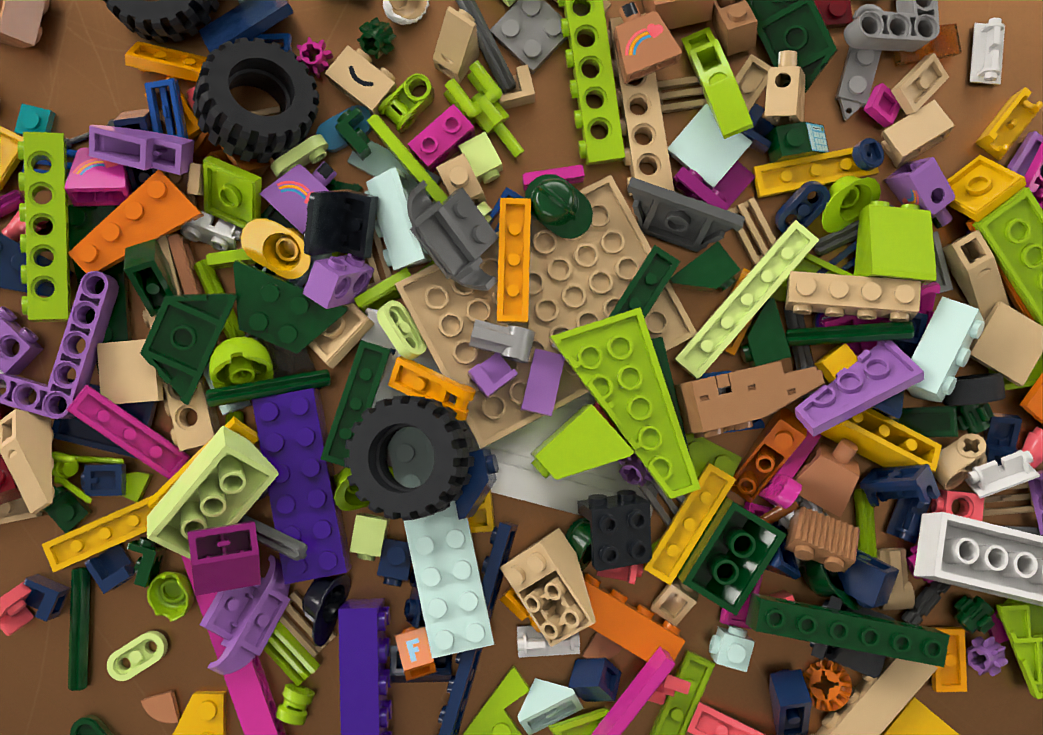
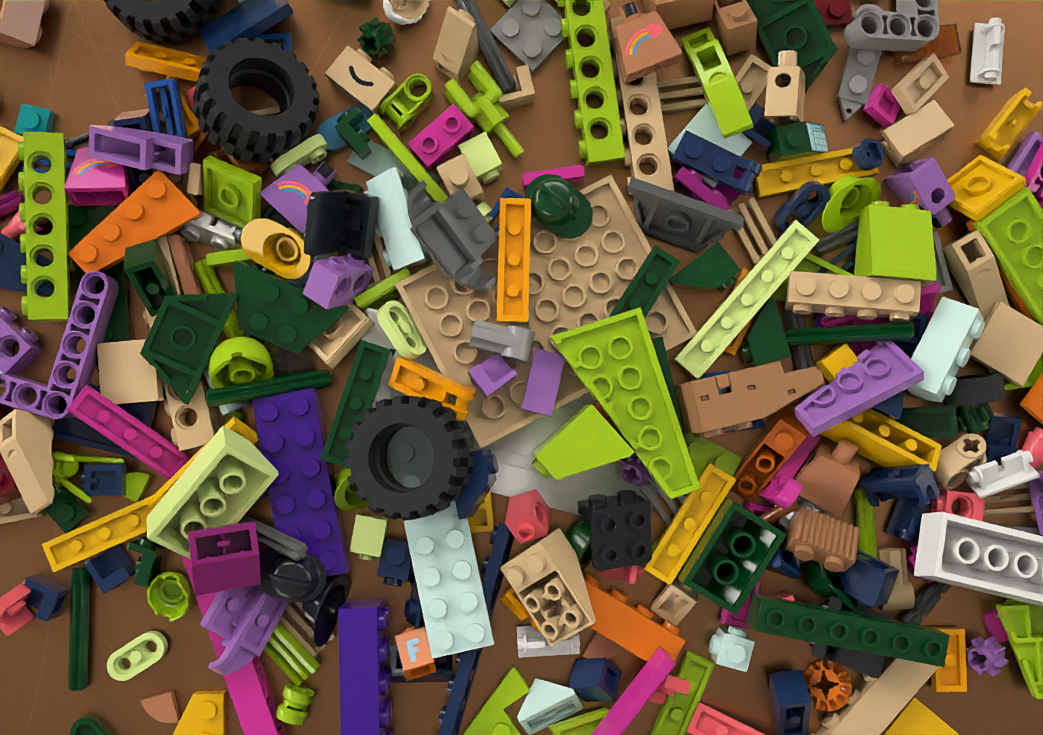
dark pink gear [296,37,333,78] -> none
dark green gear [954,595,995,634] -> none
none -> black piece [258,547,326,602]
none -> coral brick [505,489,551,544]
none -> dark blue plate [671,130,763,196]

